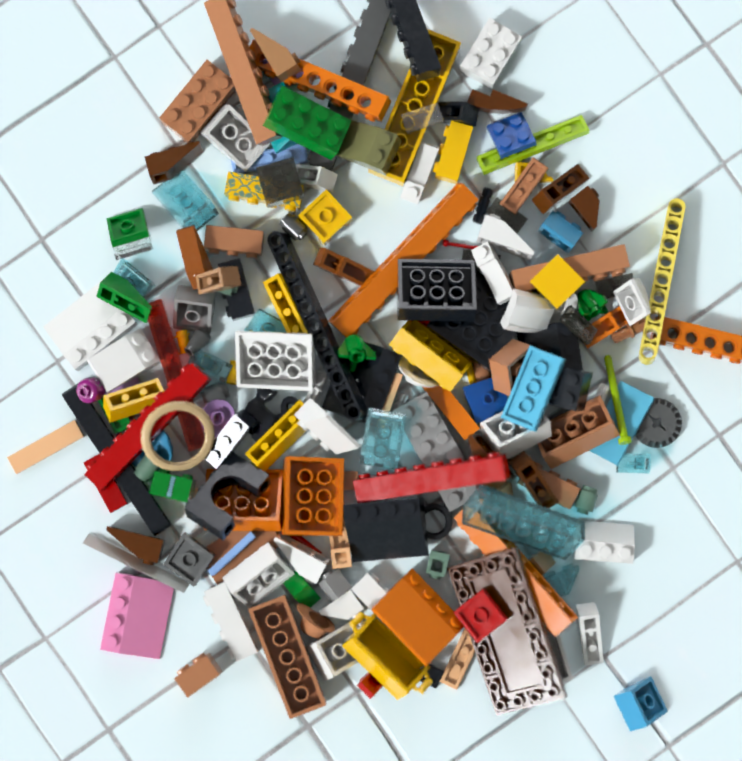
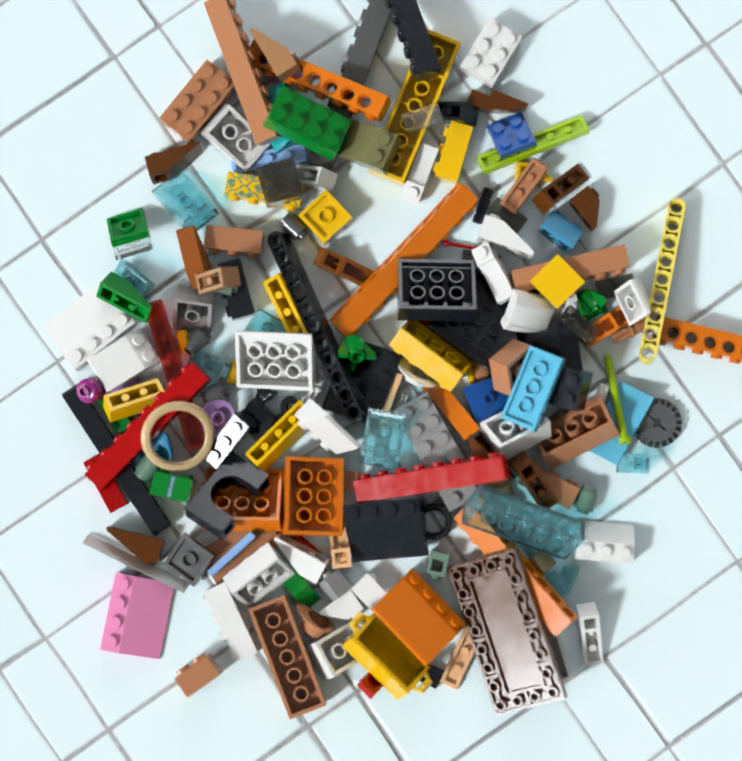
light nougat tile [7,420,84,474] -> none
red plate [454,588,508,643] -> none
dark azure slope [613,676,668,732] -> none

